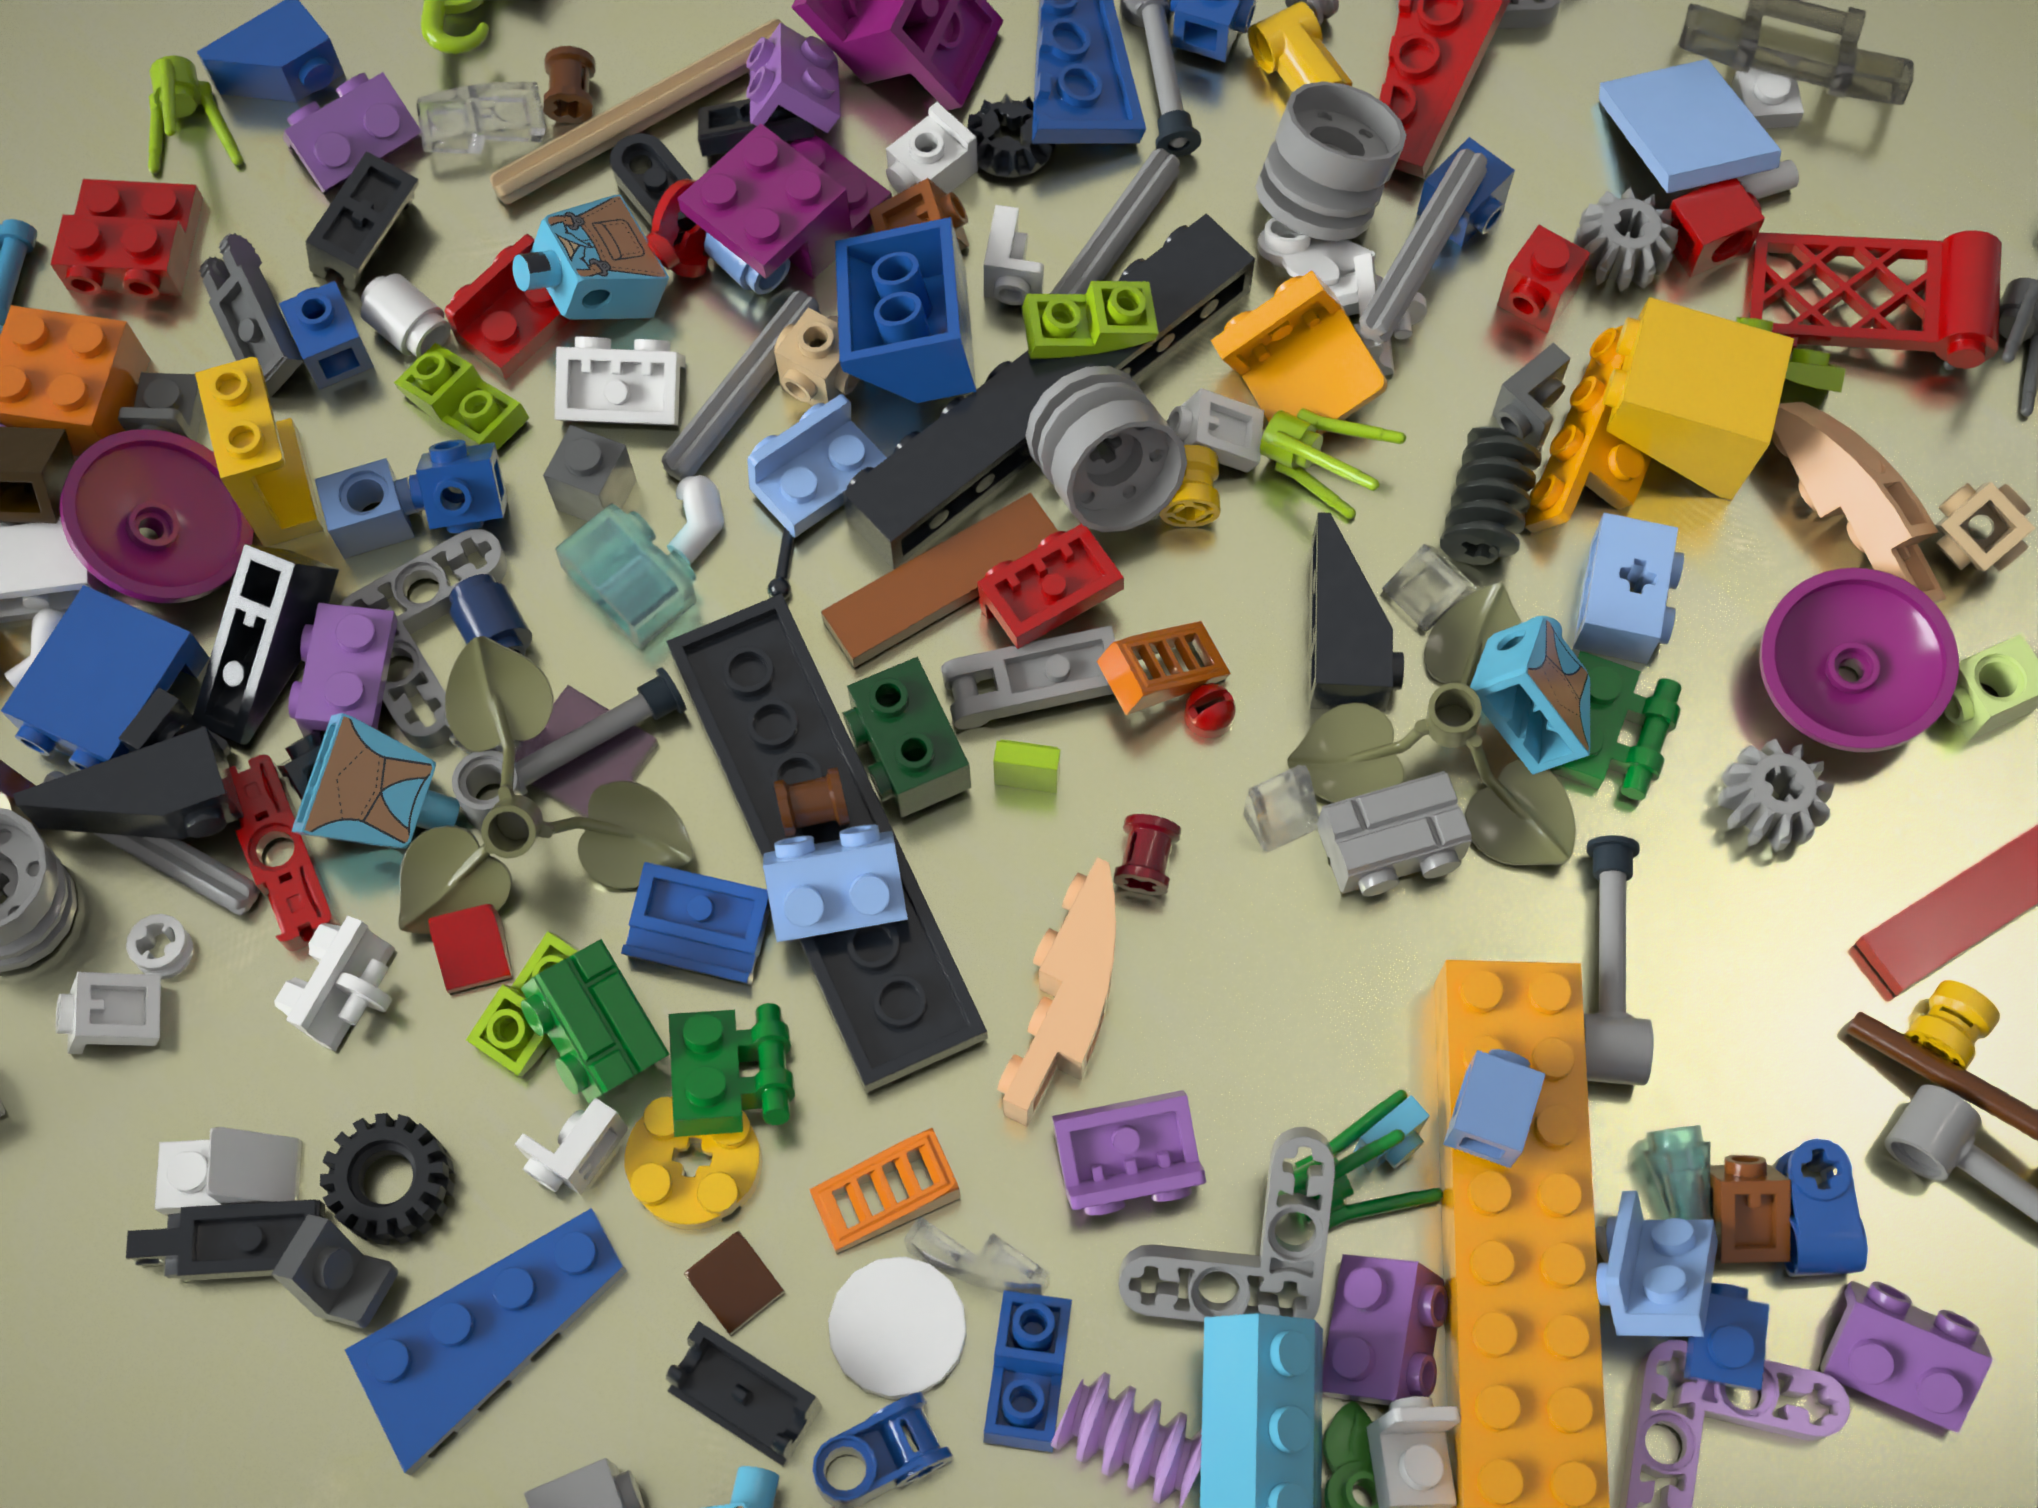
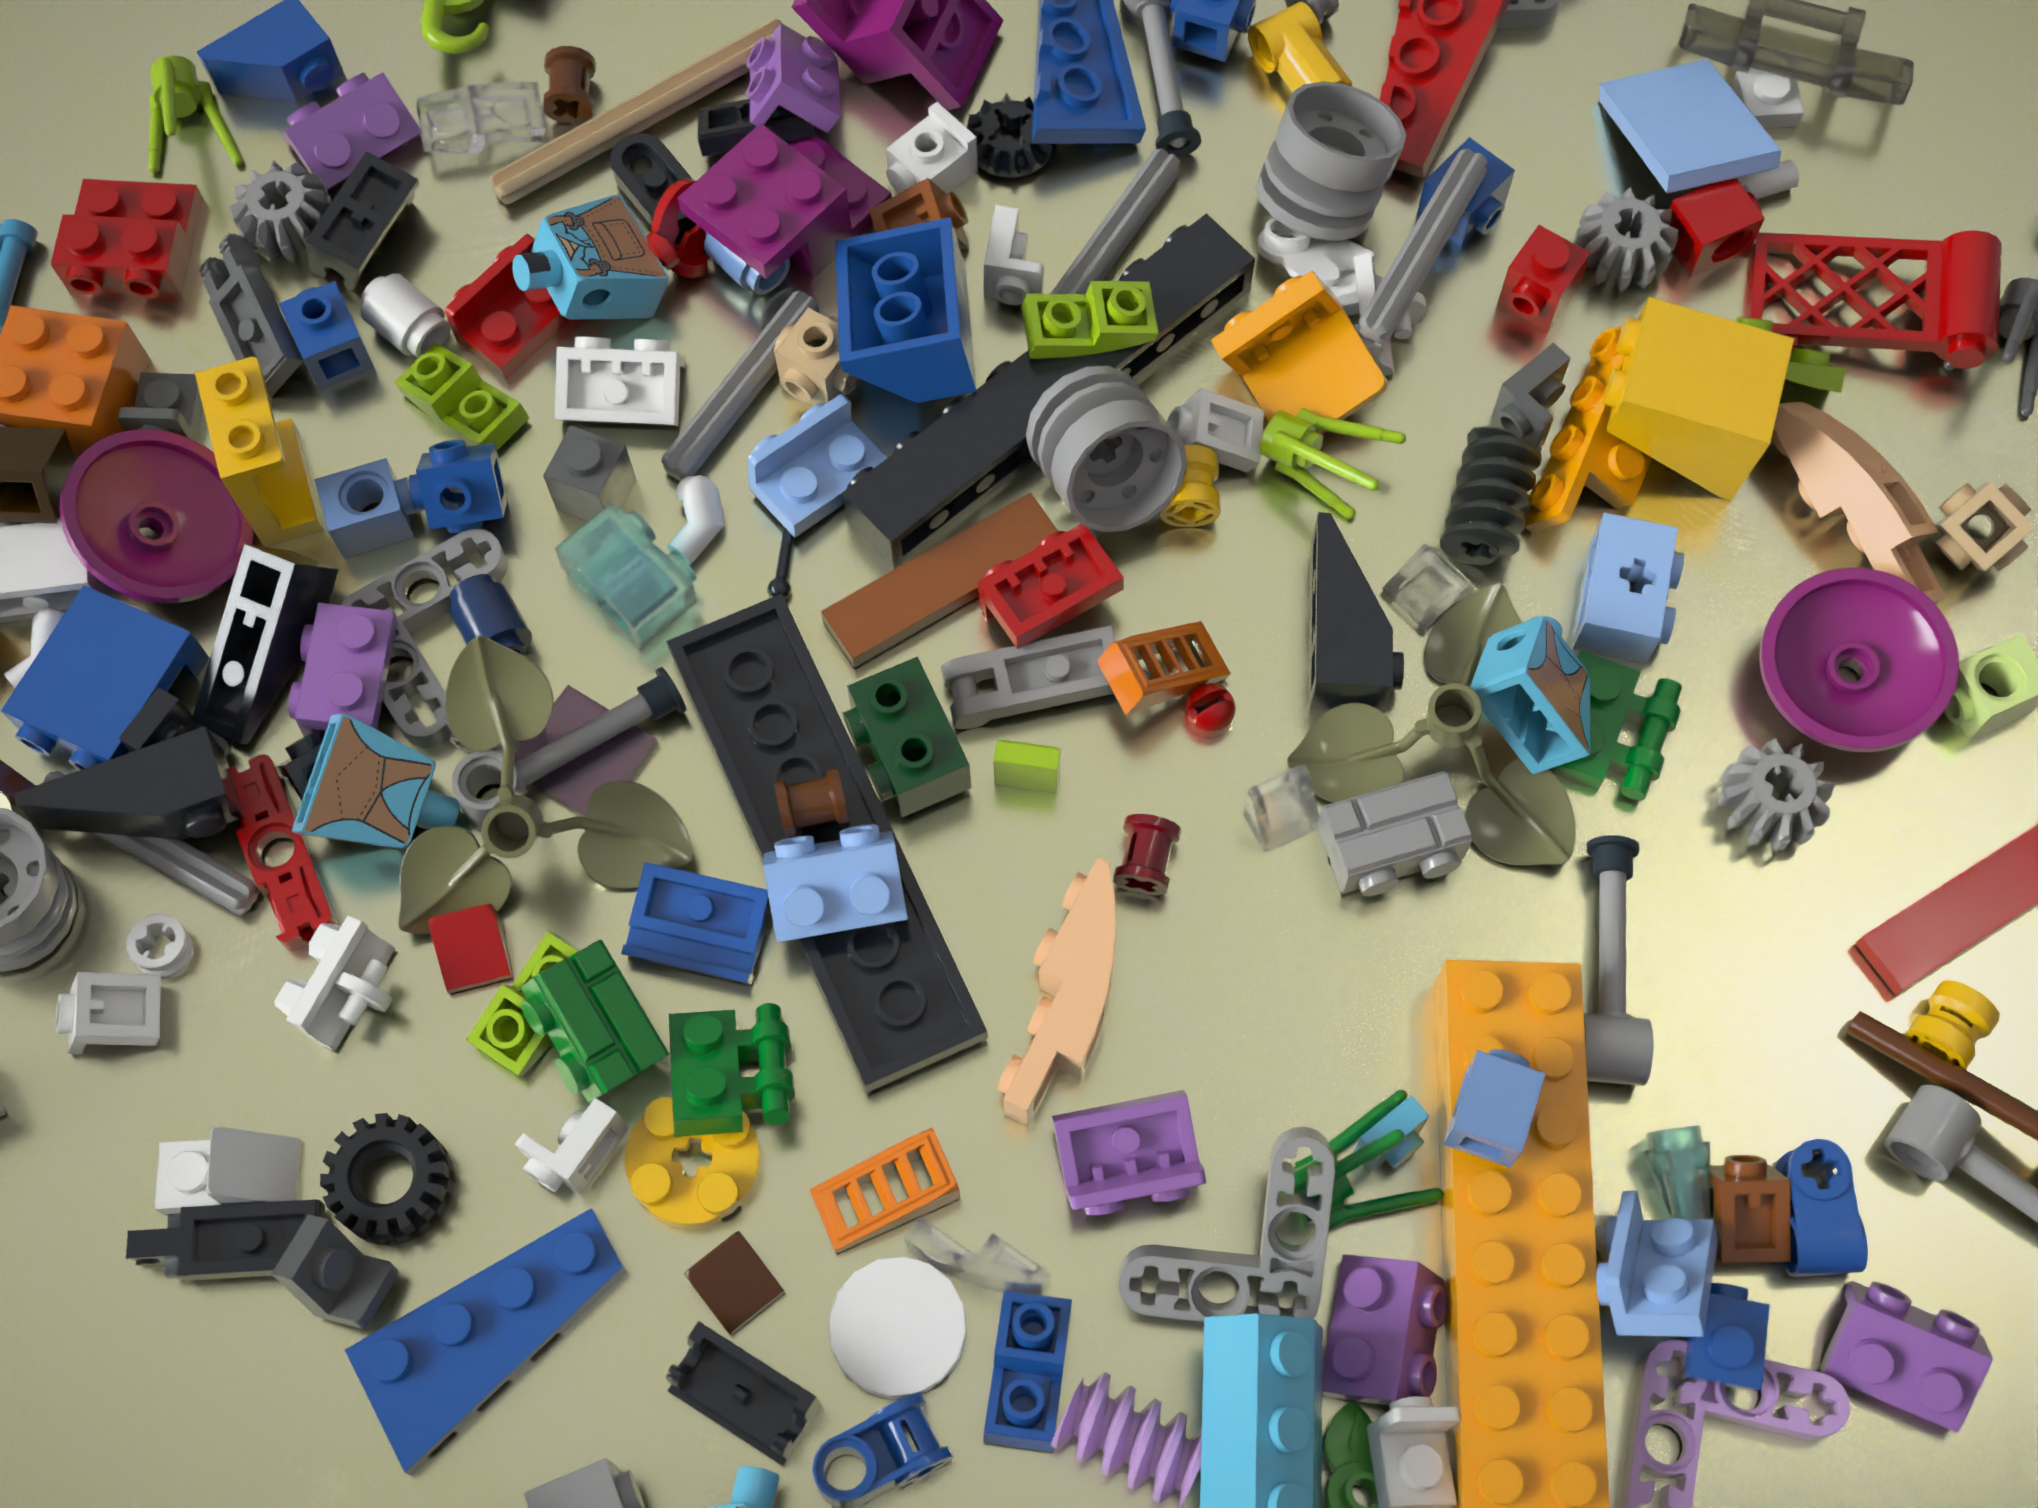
none -> light grey gear [230,160,332,264]

